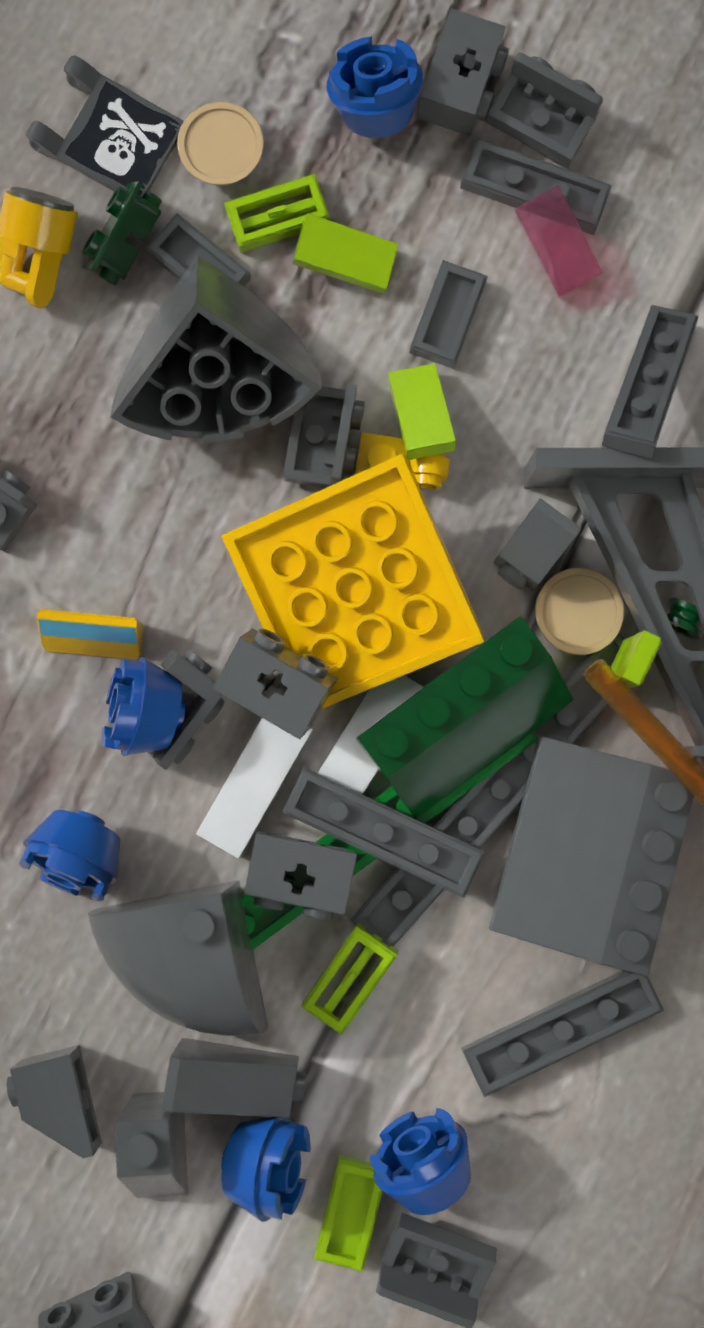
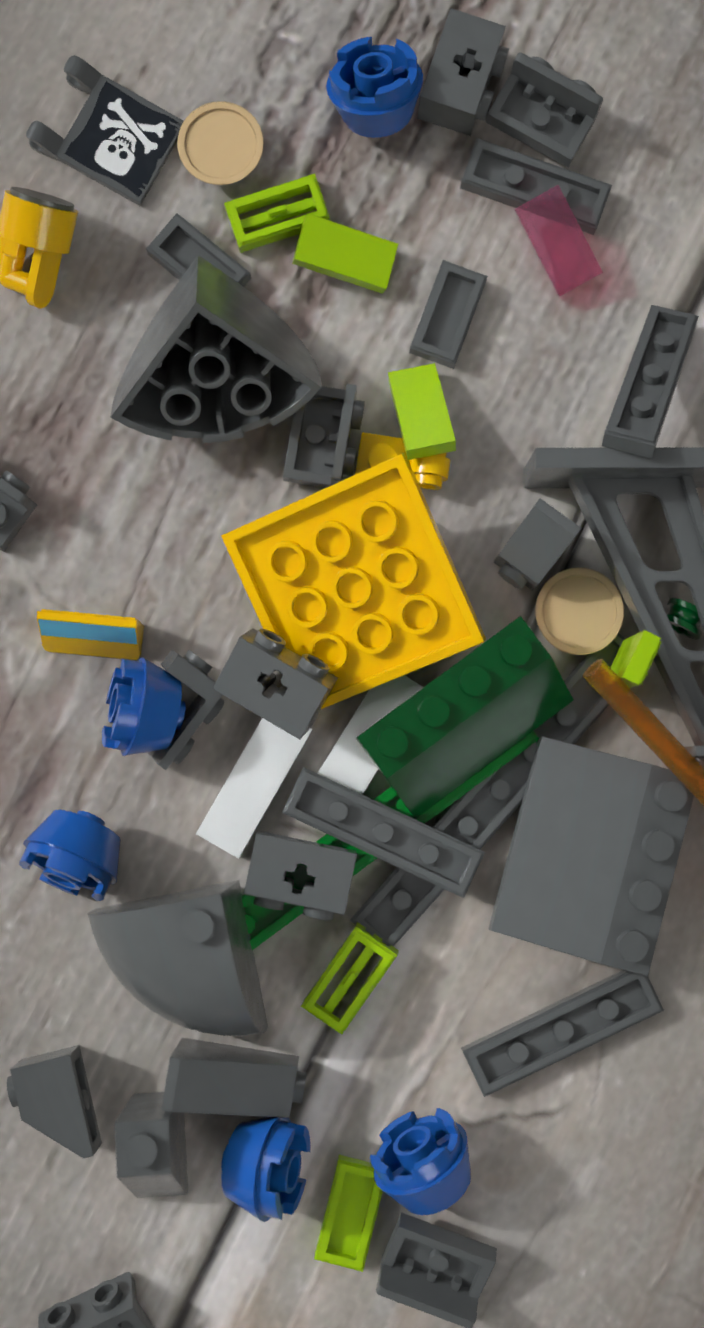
dark green hinge [82,181,162,286] -> none

